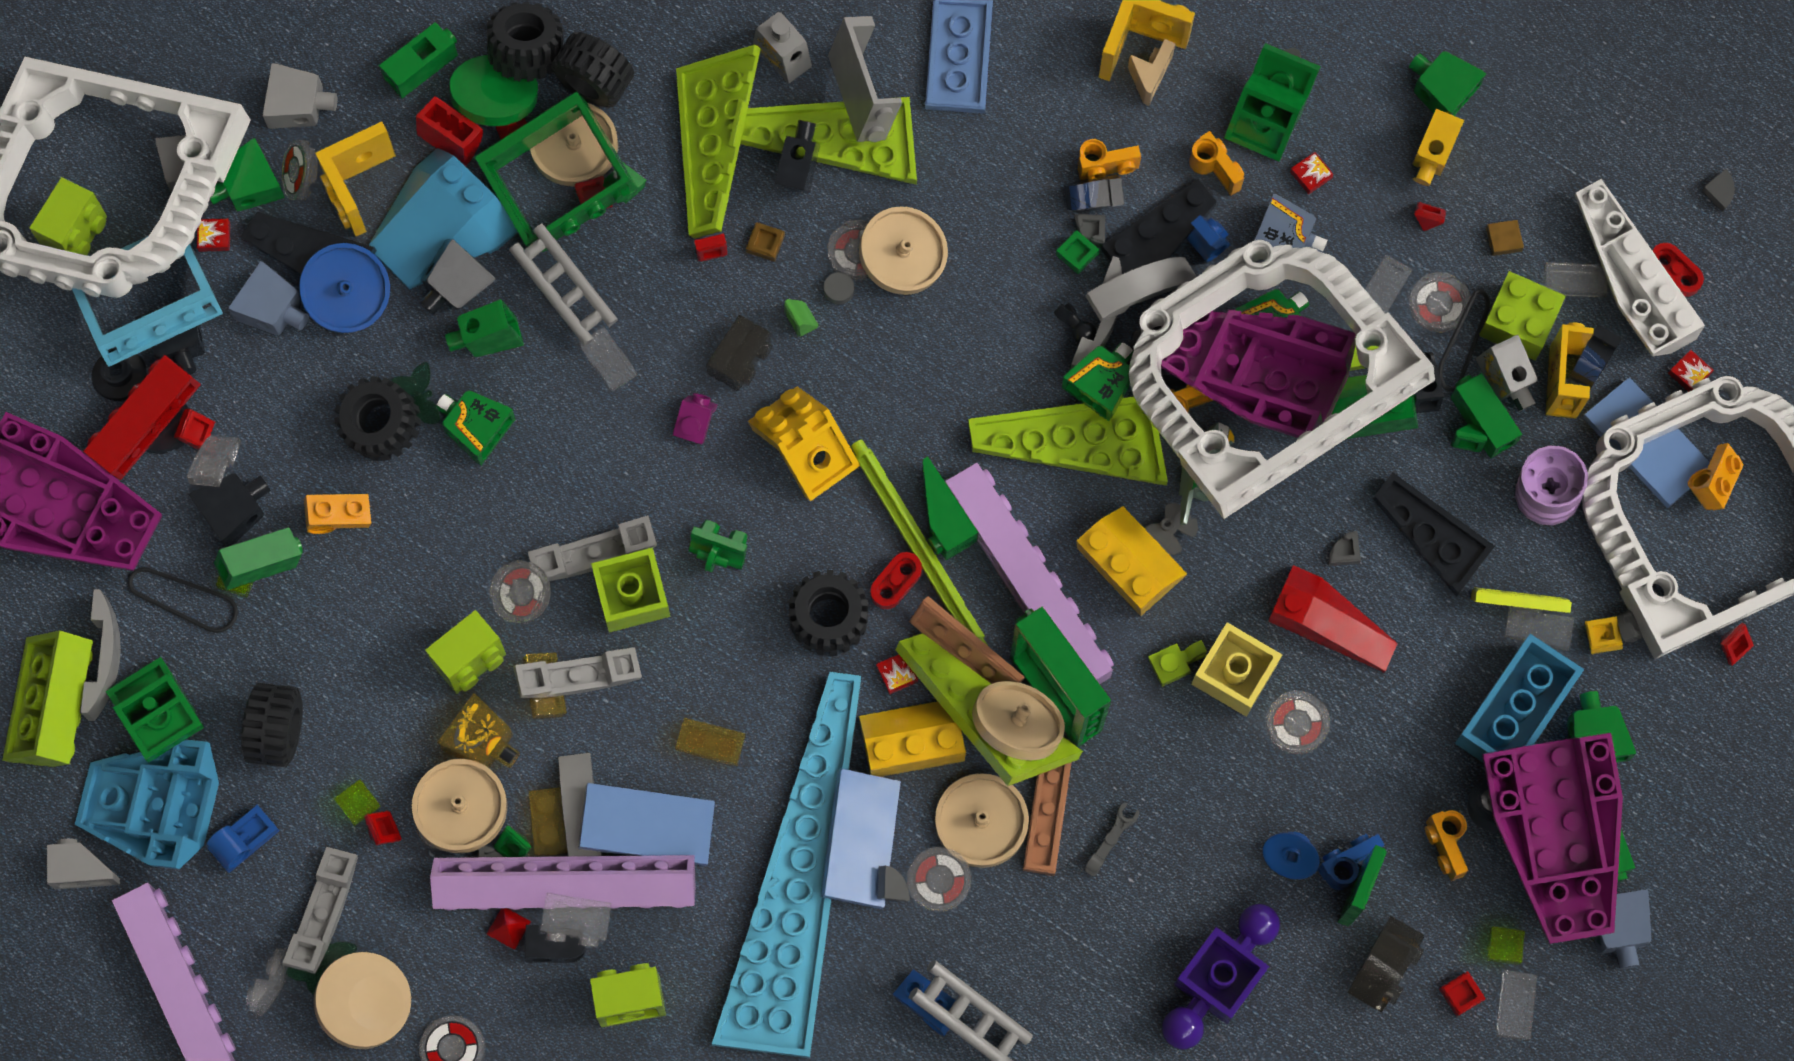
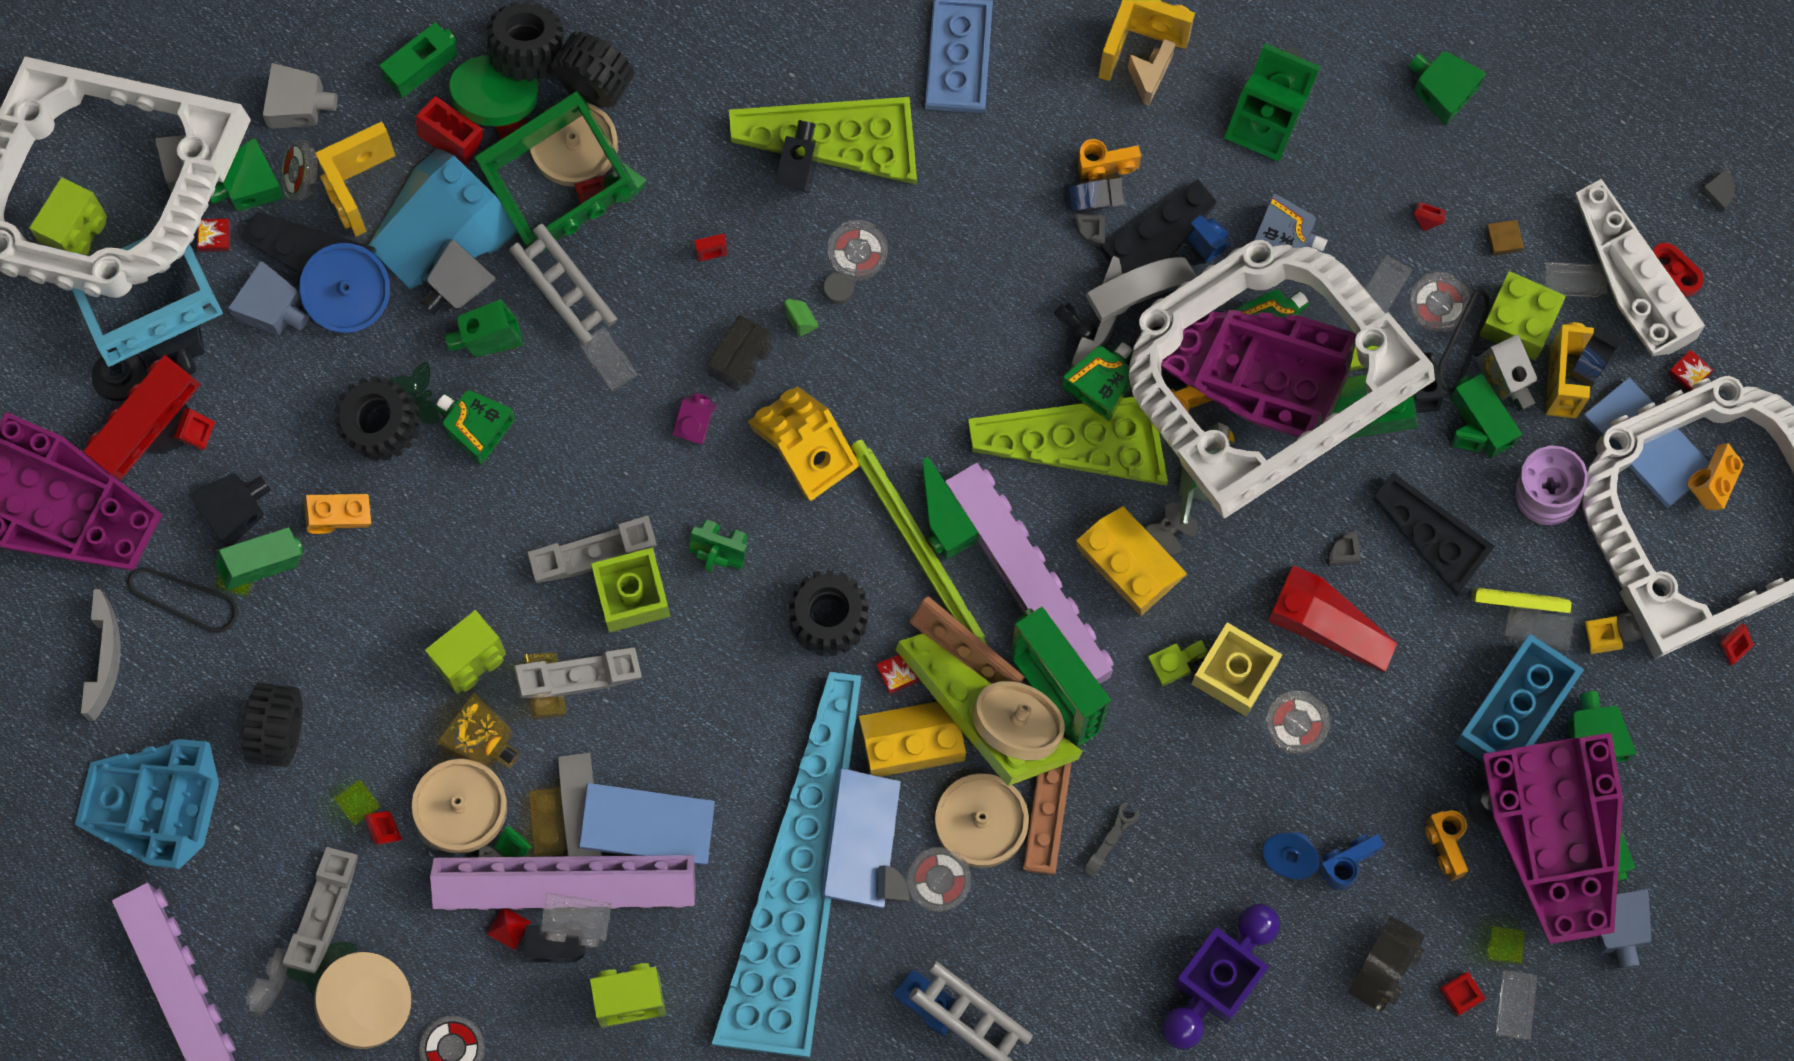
lime slope [2,630,93,767] -> none
light grey slope [47,838,120,889] -> none
green bracket [106,657,204,763] -> none
clear slope [186,435,241,487] -> none
blue plate [207,805,280,873] -> none
clear tile [489,560,551,624] -> none
clear yellow plate [675,718,746,767] -> none
lime wing [676,44,761,239] -> none
pearl gold tile [746,222,785,262] -> none
light grey torso [753,12,812,84] -> none
light grey panel [828,16,902,142] -> none
tan piece [859,207,948,295] -> none
red plate [871,552,922,609] -> none
green plate [1056,230,1099,274] -> none
light orange plate [1189,131,1244,196] -> none
tile [1290,152,1334,195] -> none
green tile [1338,845,1387,927] -> none
yellow torso [1413,109,1464,186] -> none

